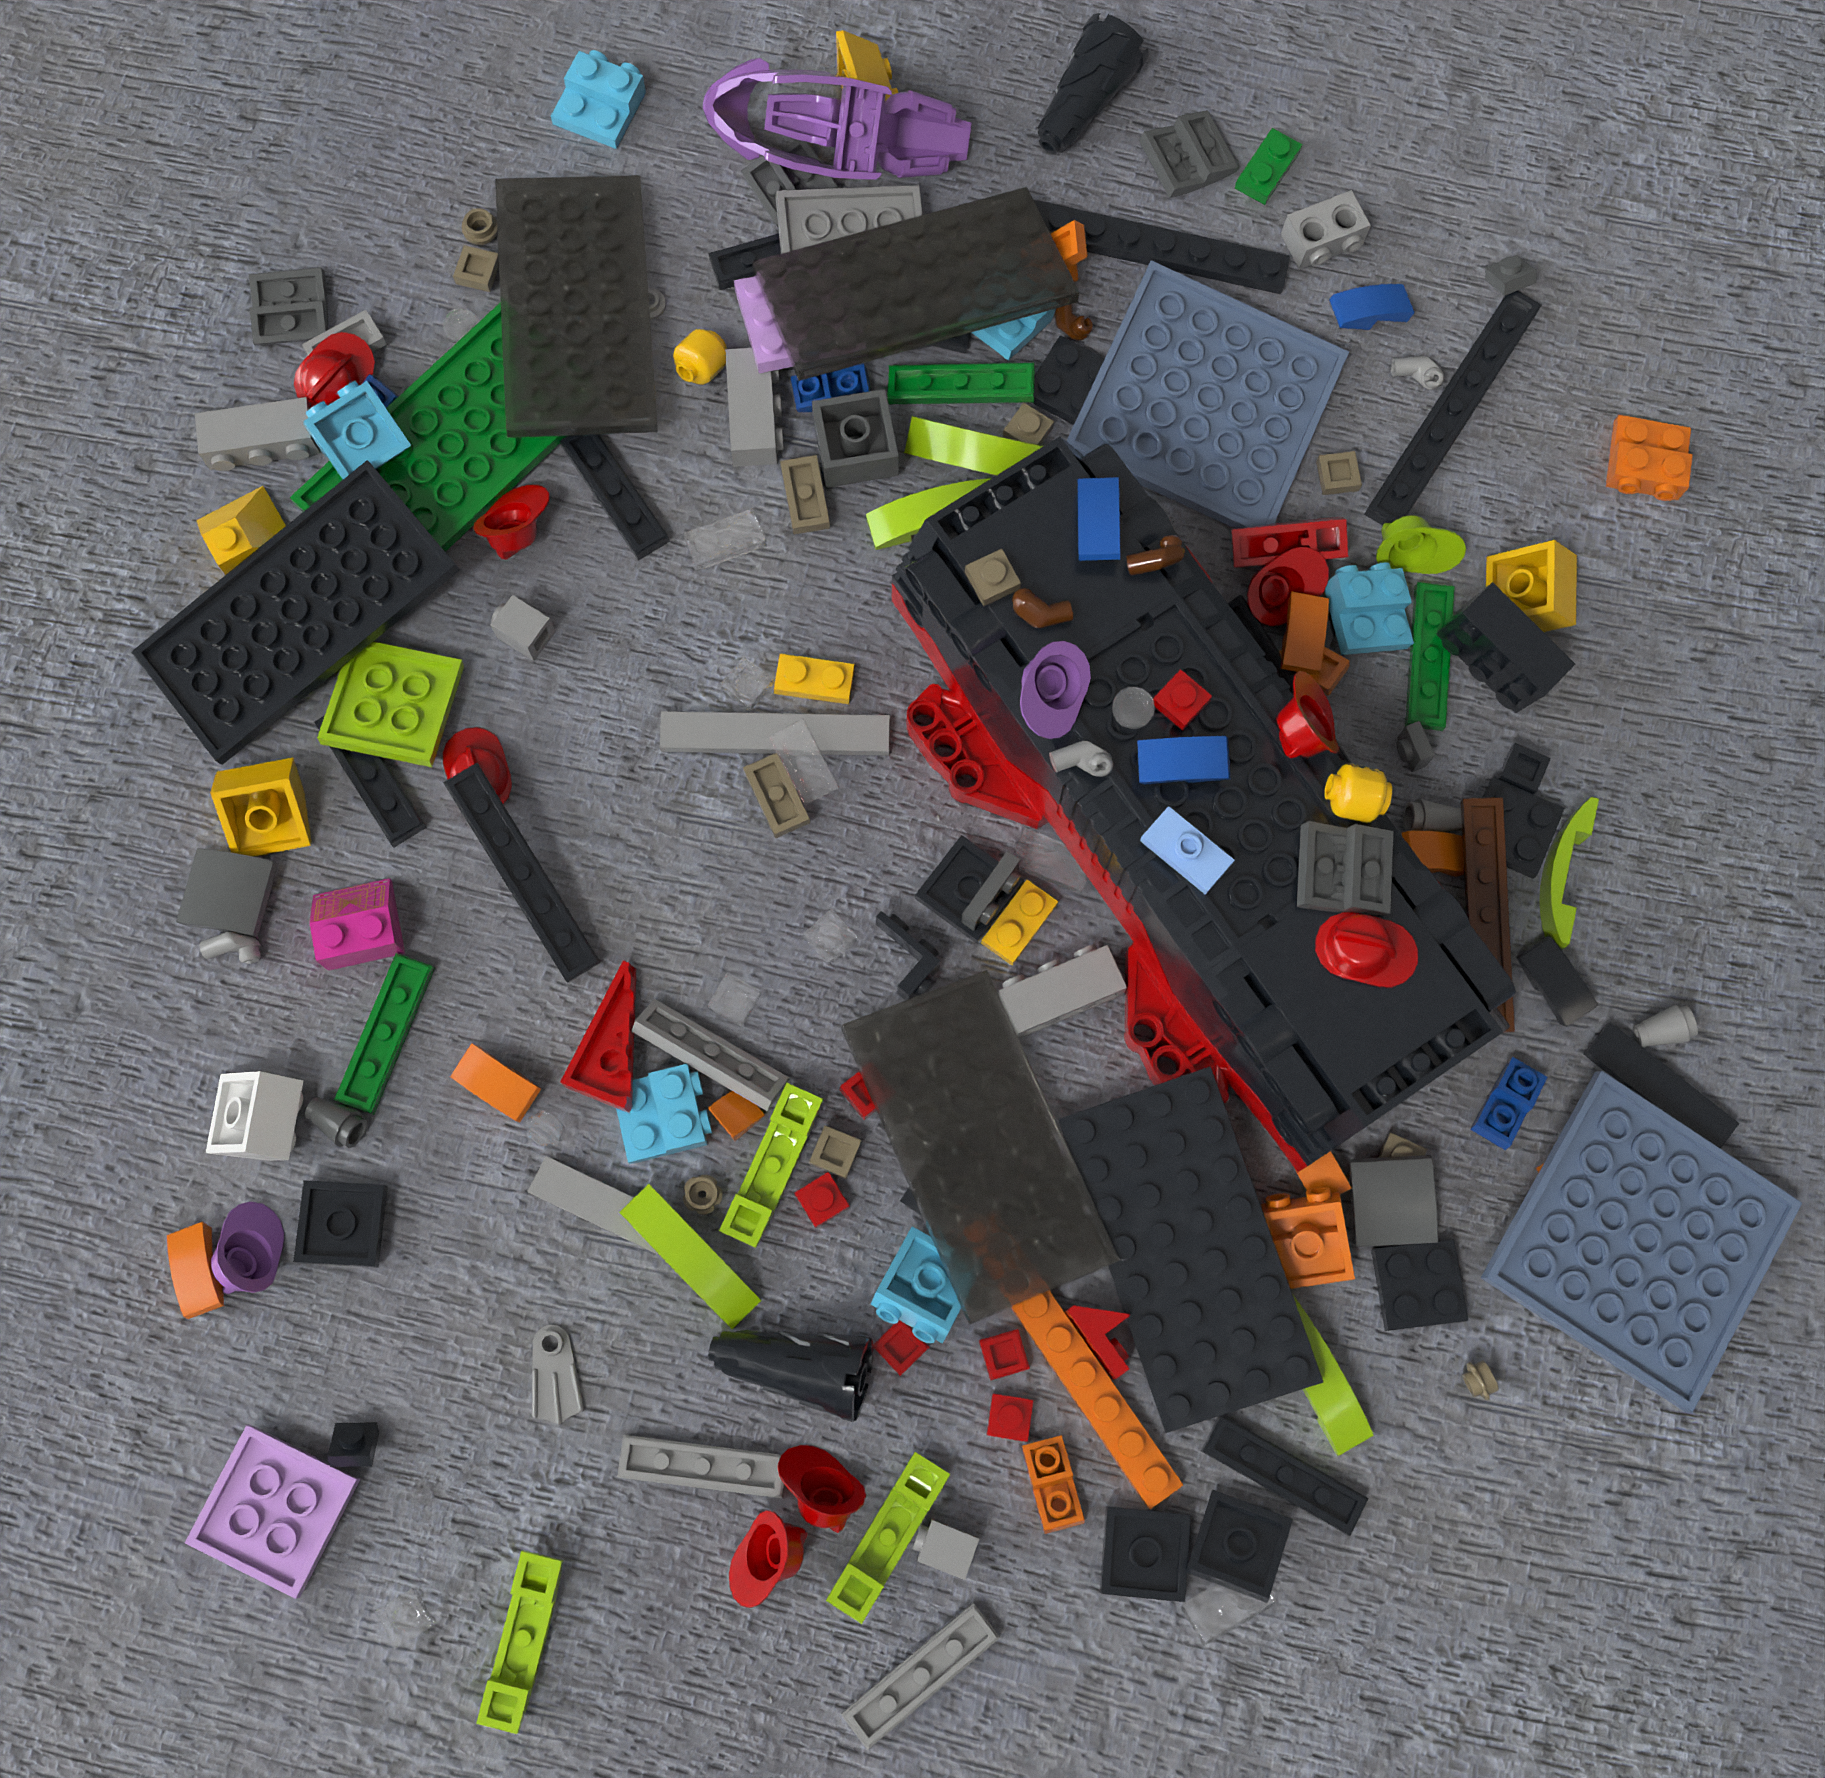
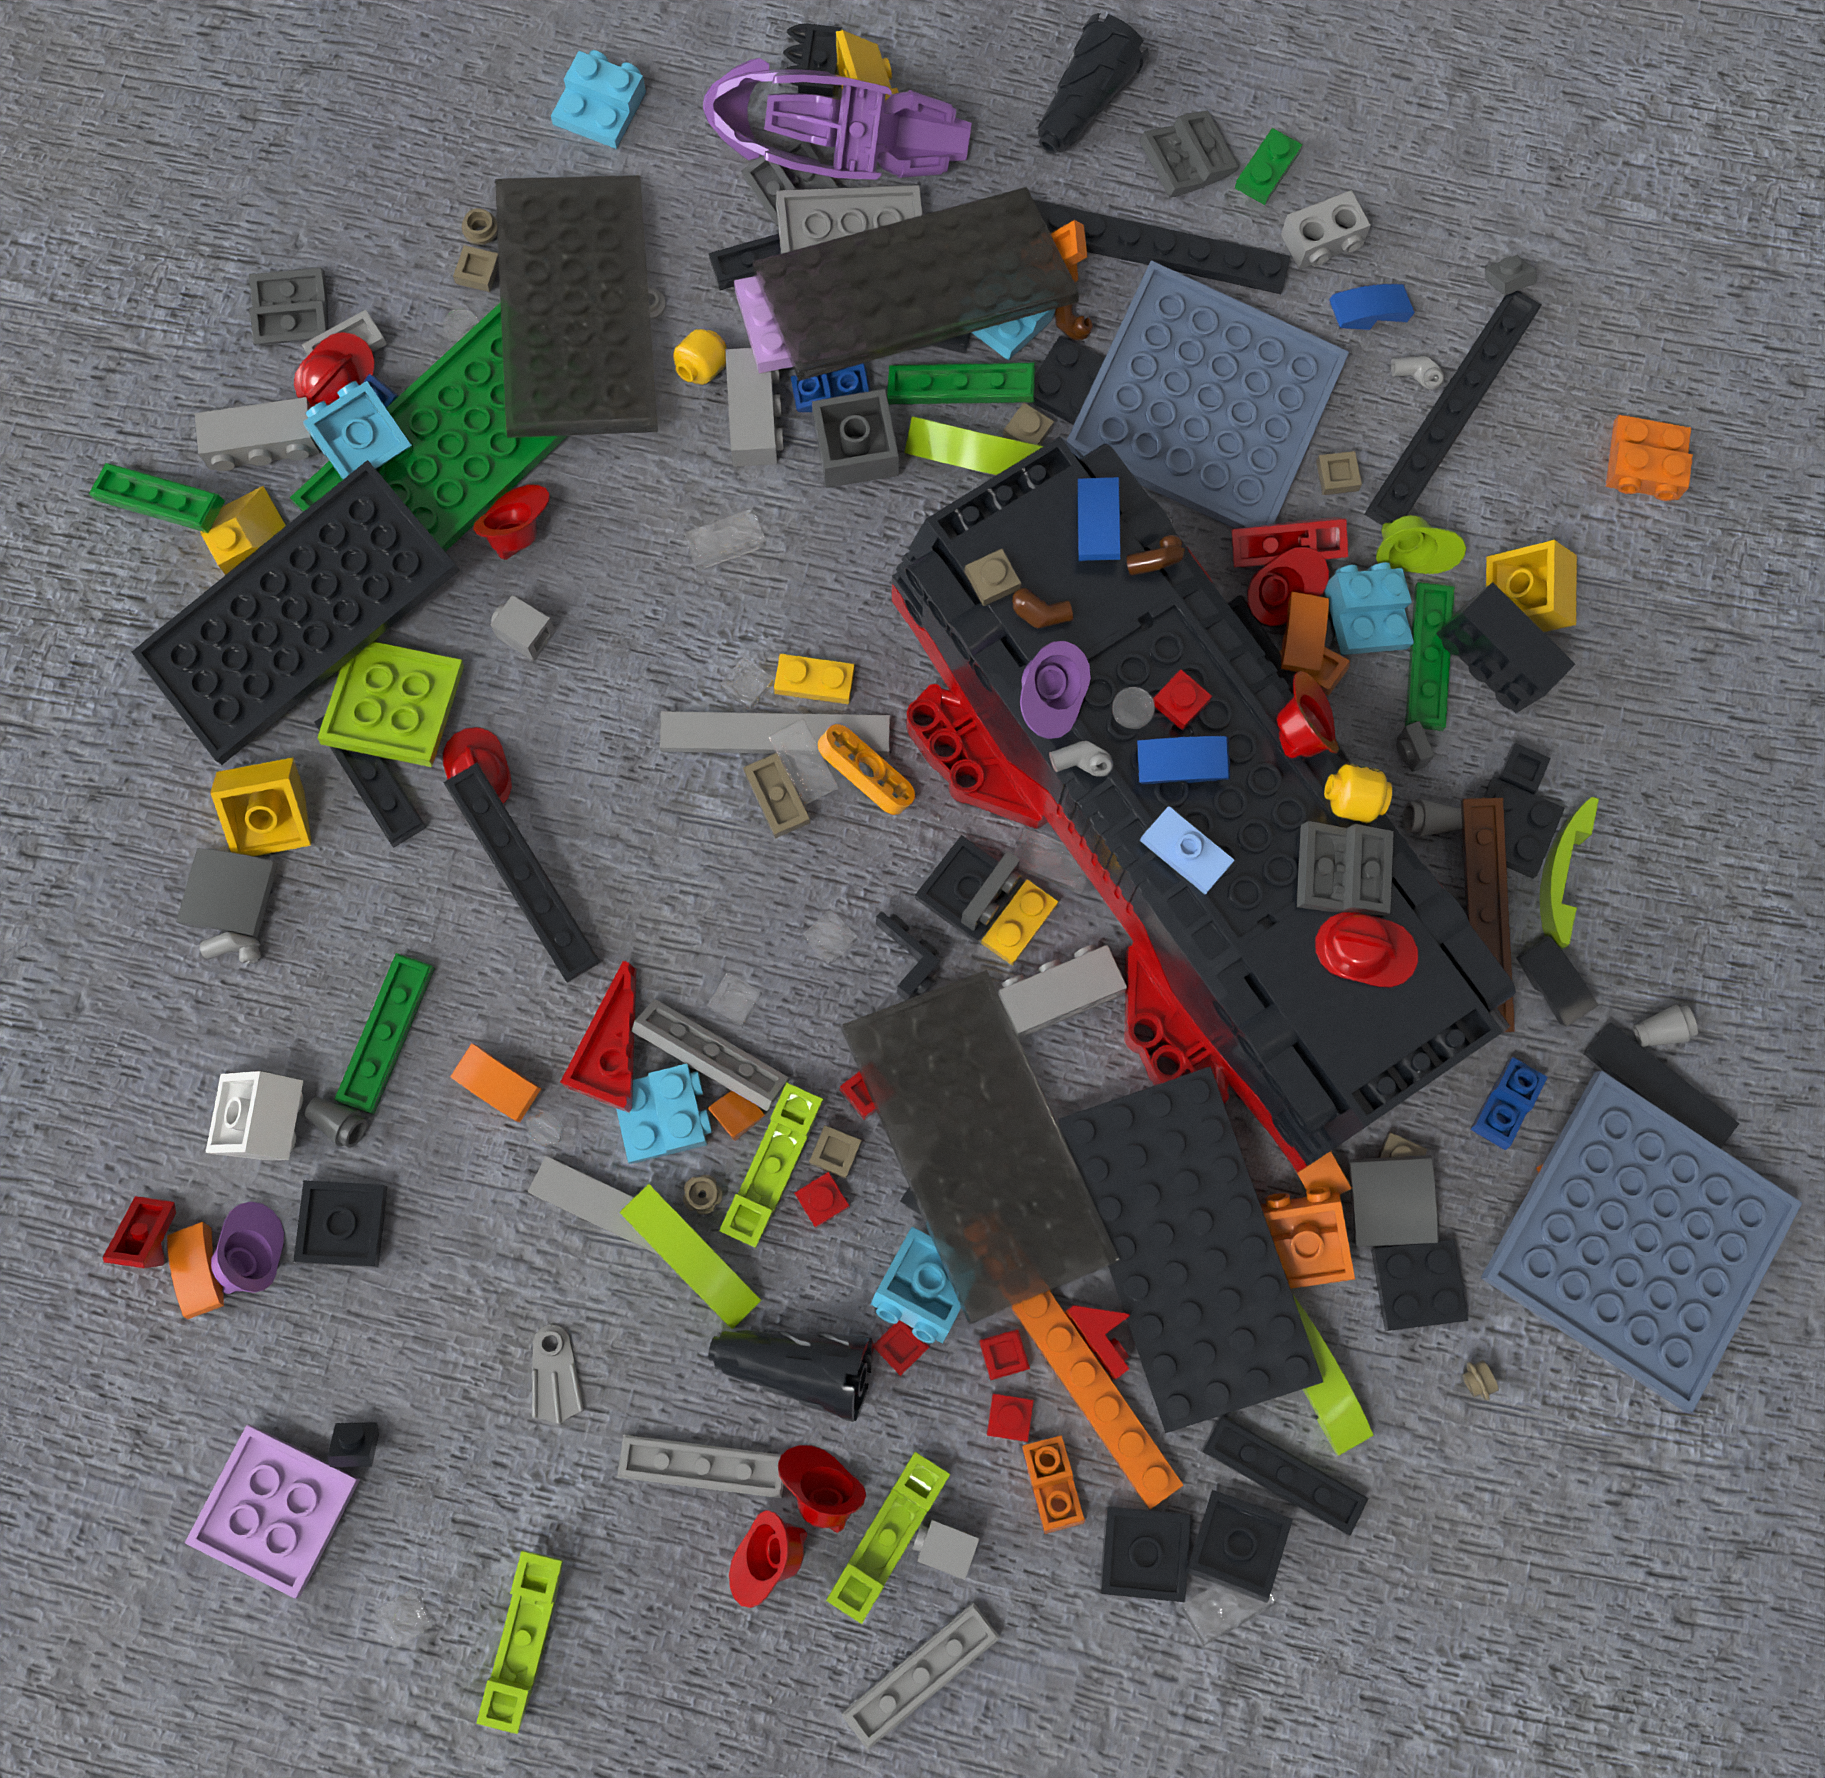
dark pink slope [309,878,405,971] -> none
black tile [559,423,670,561] -> none
dark tan plate [780,455,830,535] -> none
lime slope [866,478,991,550] -> none
orange slope [1401,831,1464,877] -> none
none -> green tile [89,463,225,533]
none -> red slope [103,1196,176,1268]
none -> black plate [783,23,842,97]
none -> light orange beam [818,724,915,815]

